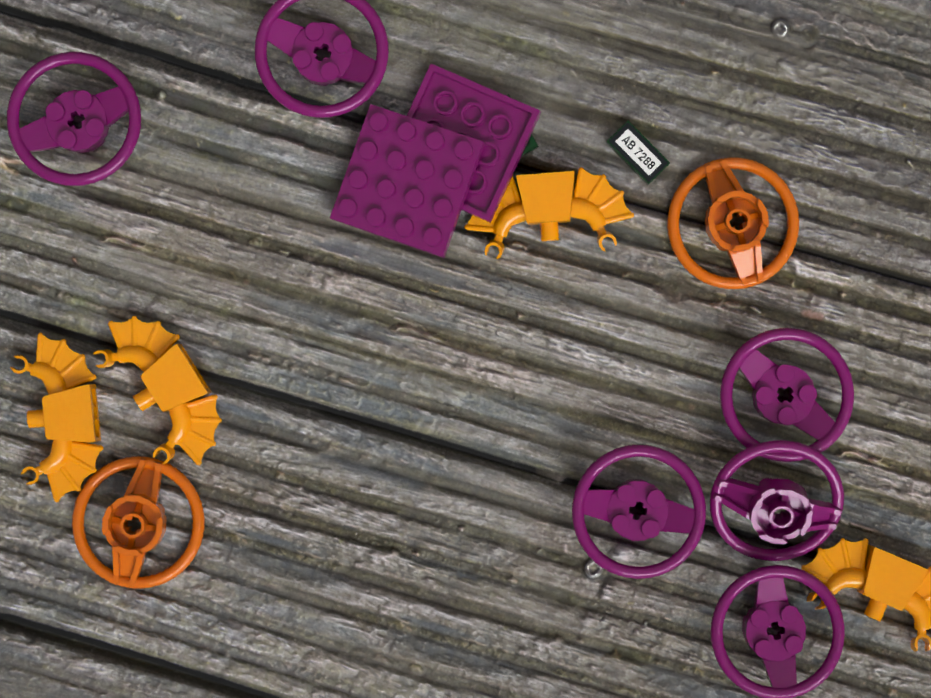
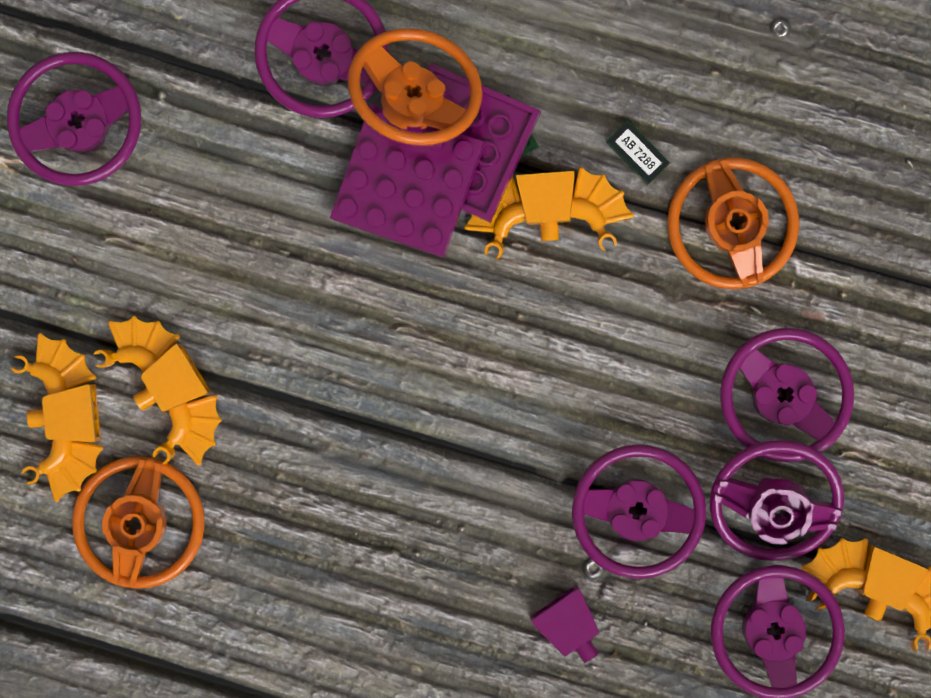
none -> orange piece [348,28,482,146]
none -> magenta torso [530,584,600,663]

